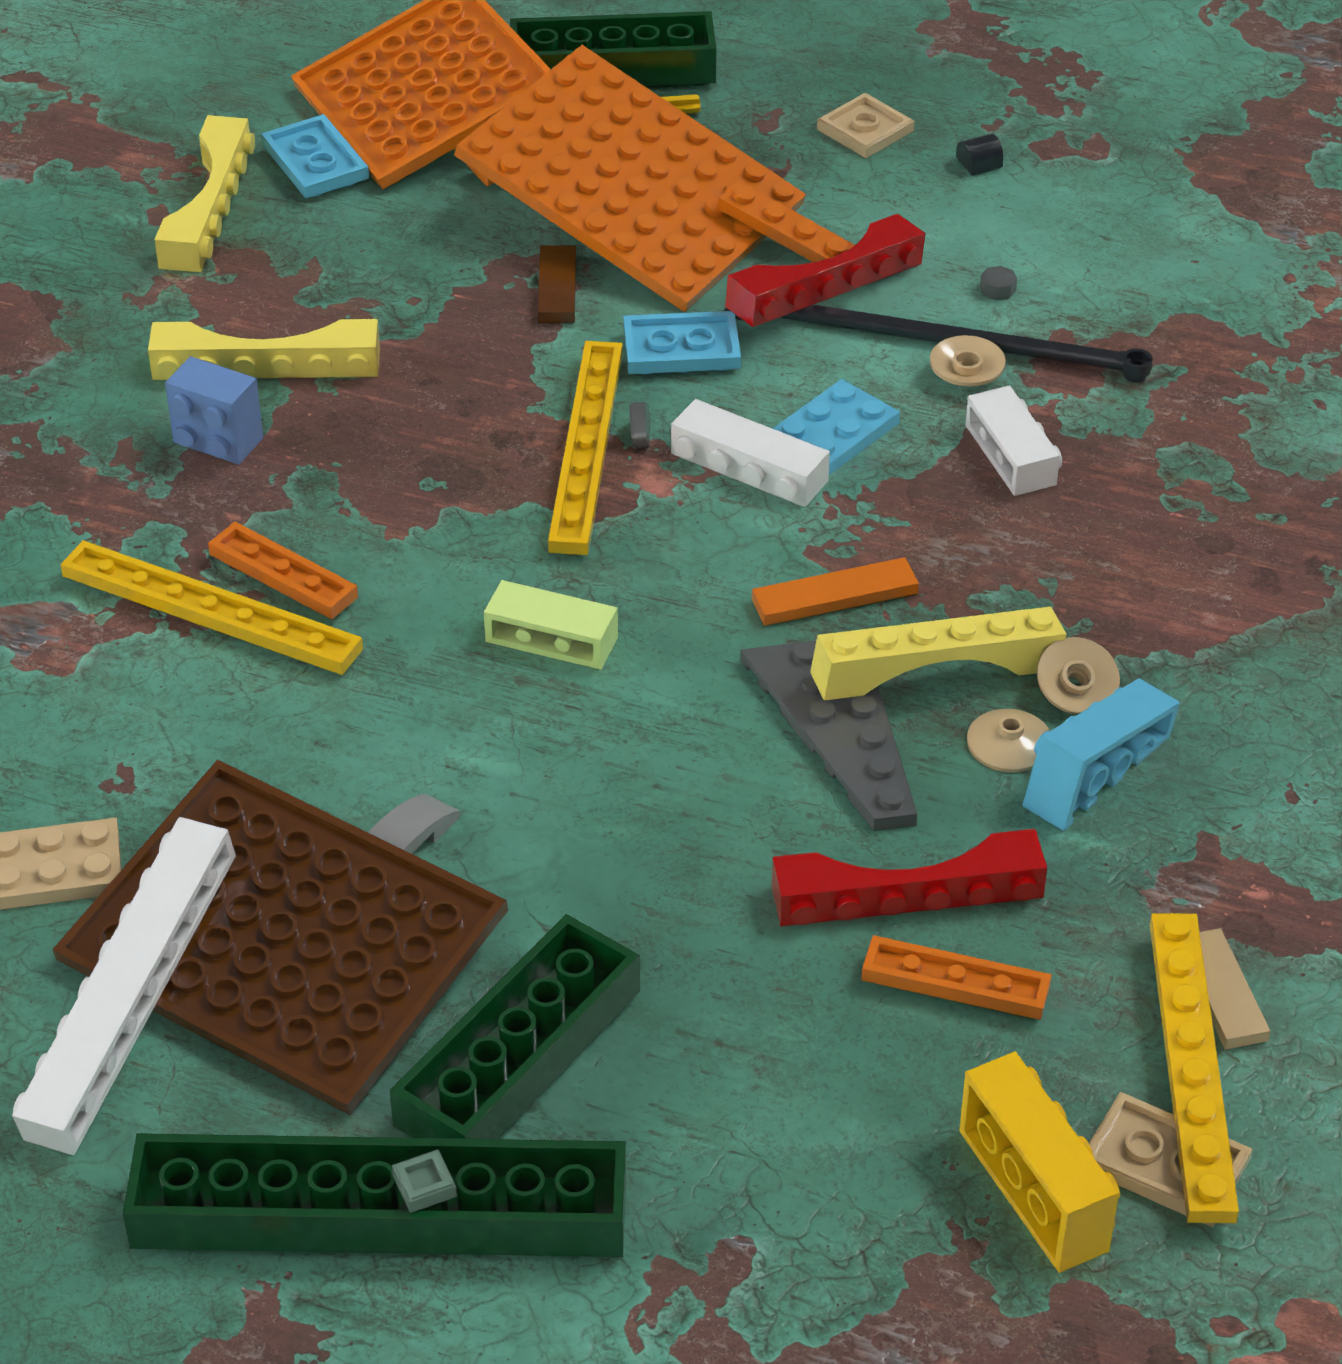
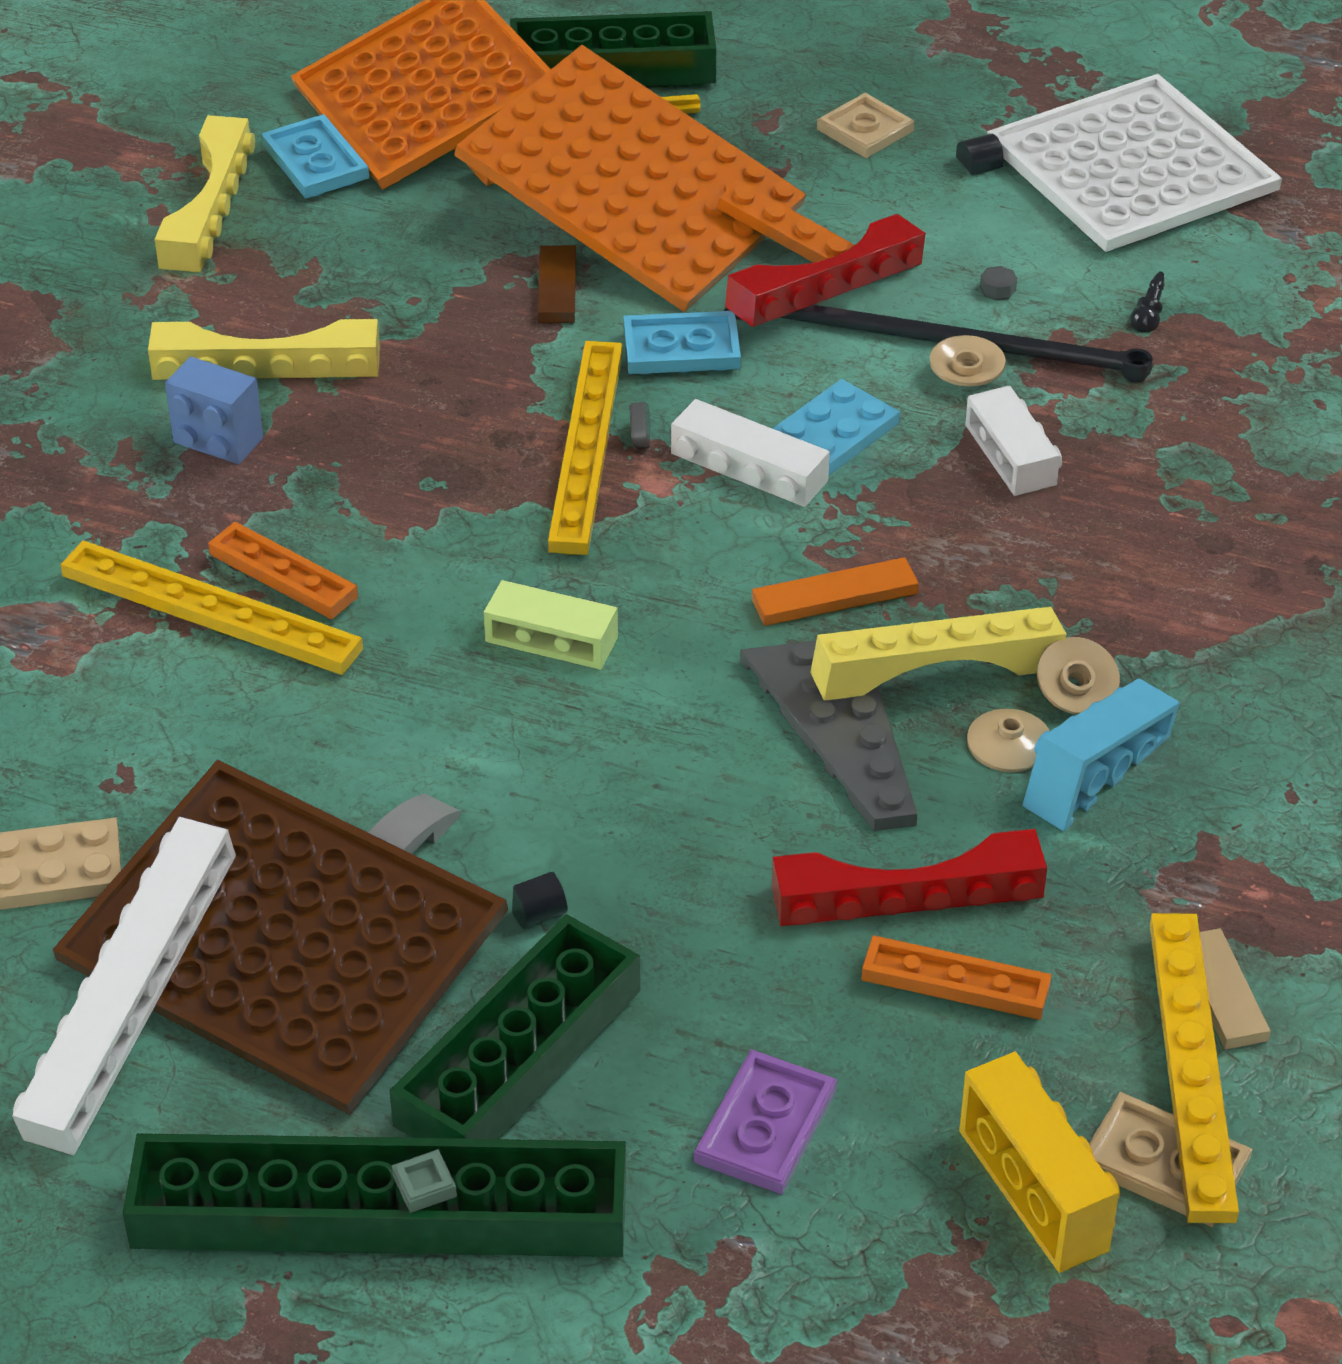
none -> black brick [512,871,568,929]
none -> medium lavender tile [694,1049,838,1195]
none -> white plate [987,74,1282,252]
none -> black bar [1130,271,1165,332]

